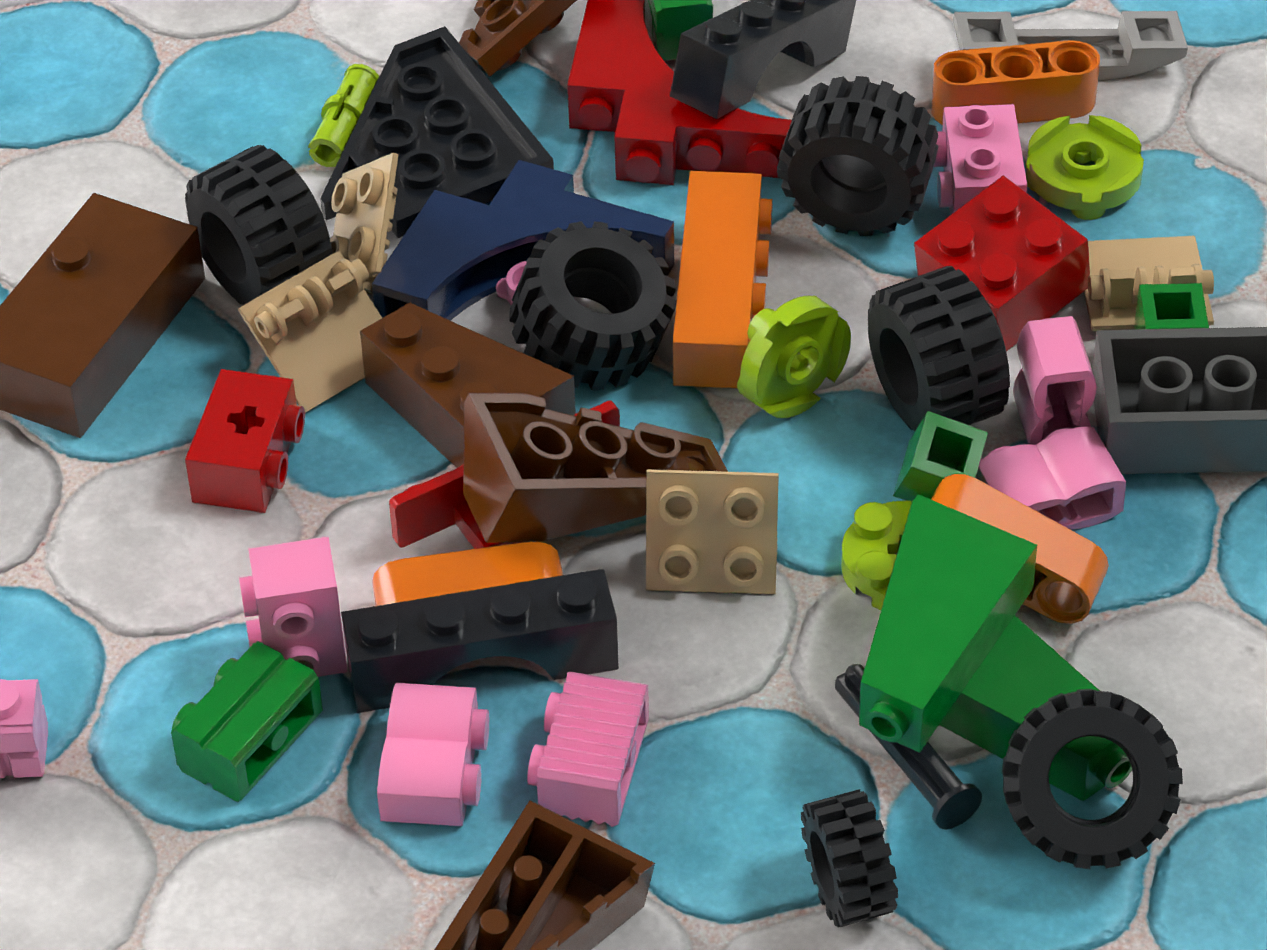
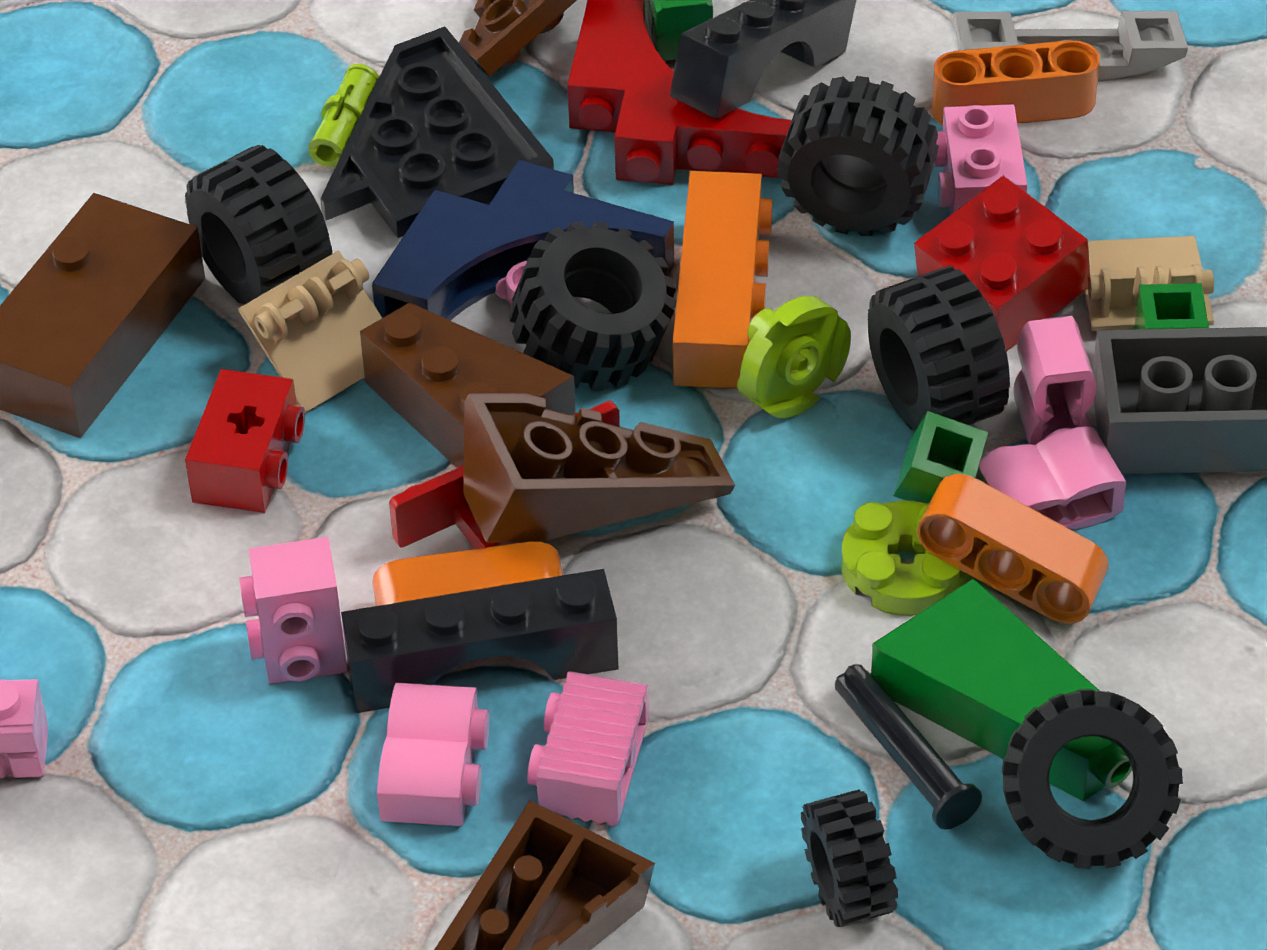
green brick [171,641,323,802] -> none
tan hinge [330,153,399,295] -> none
tan hinge [646,469,779,594] -> none
green slope [859,494,1037,753] -> none
lime plate [1026,115,1144,220] -> none

